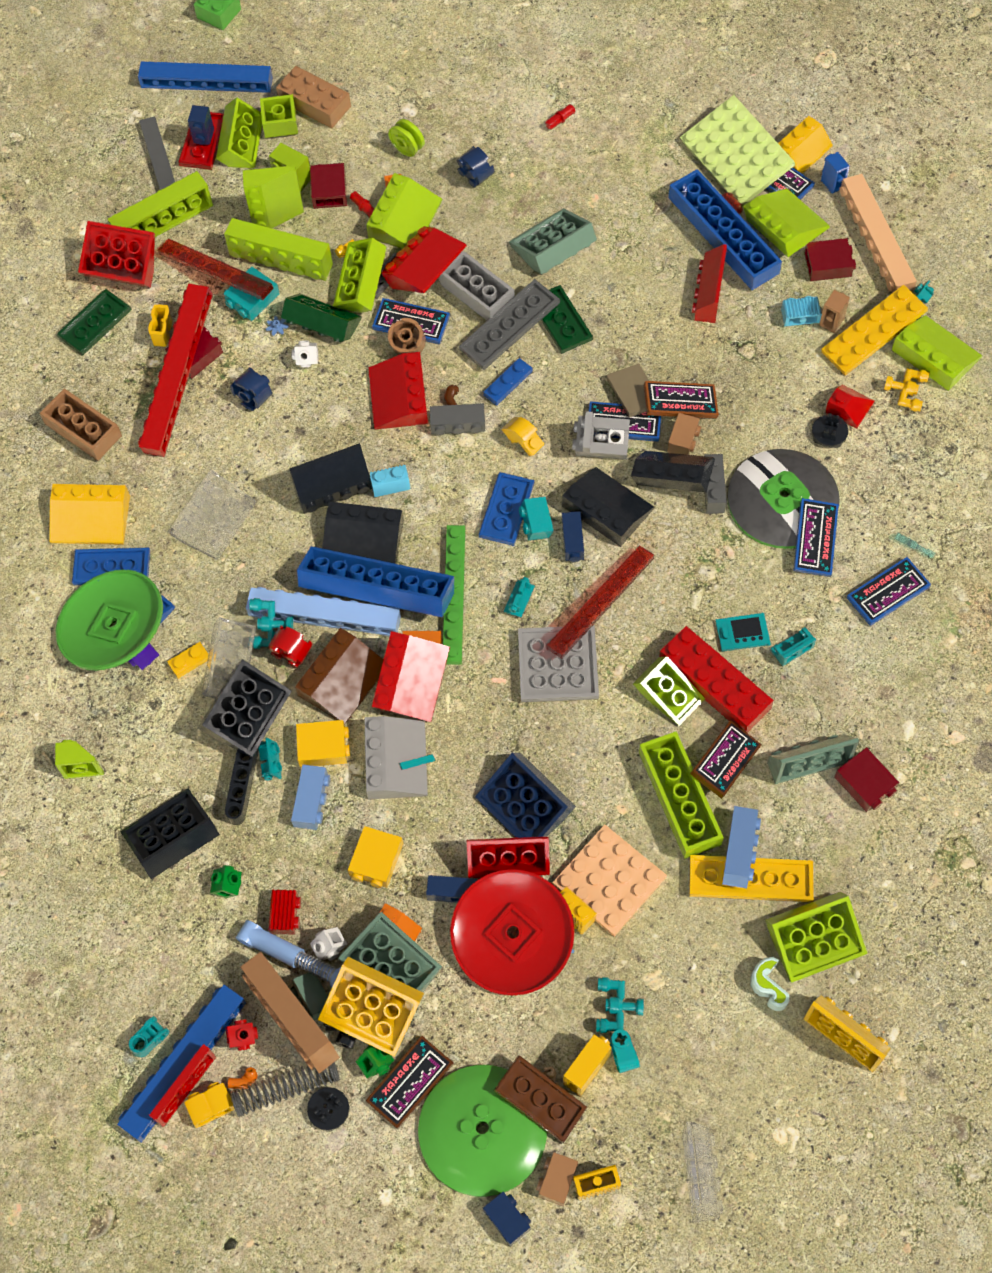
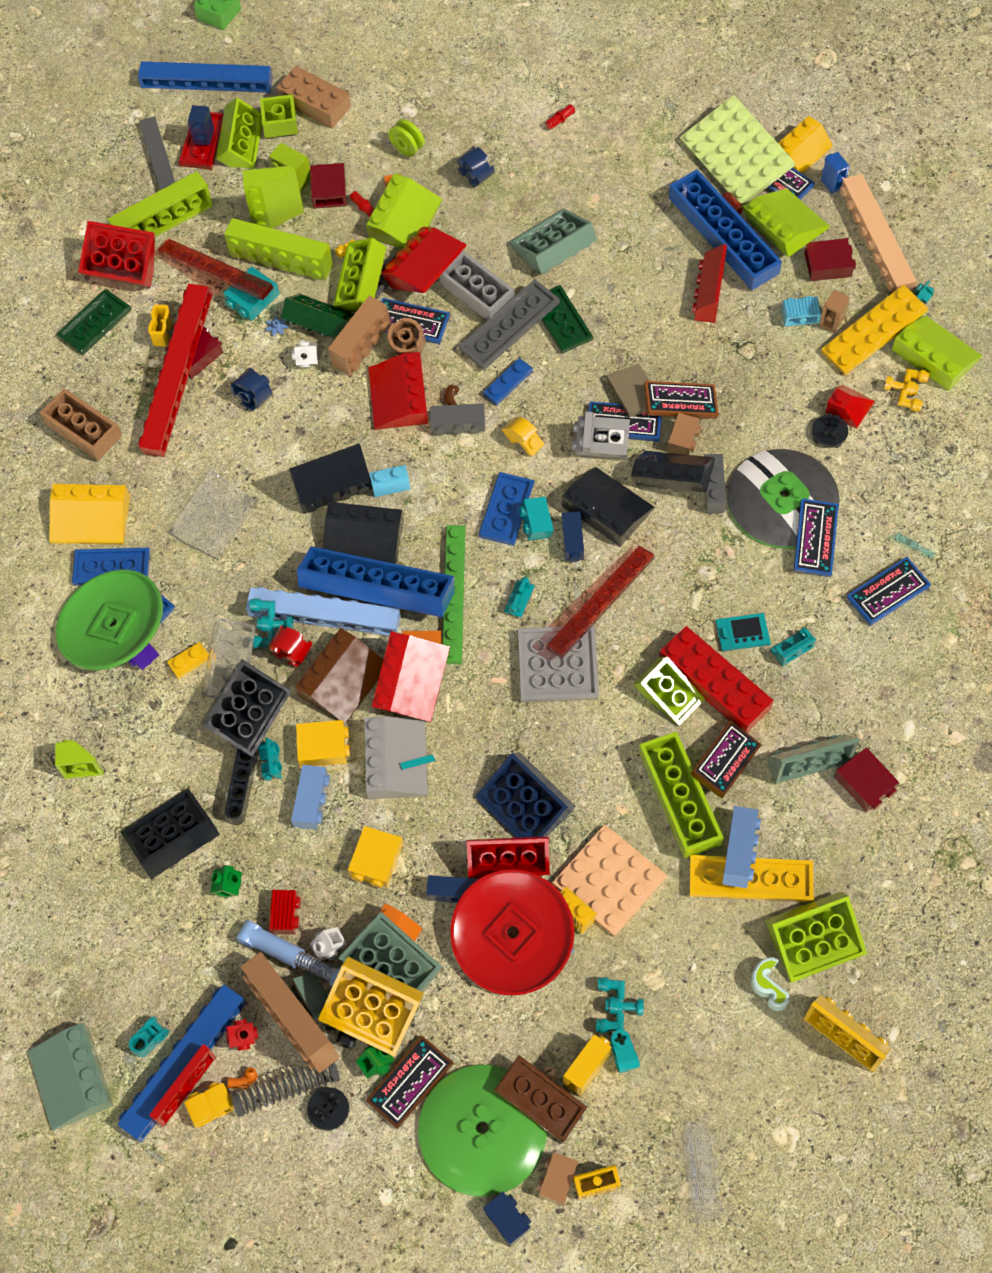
none -> sand green slope [28,1022,114,1131]
none -> medium nougat brick [328,295,391,376]

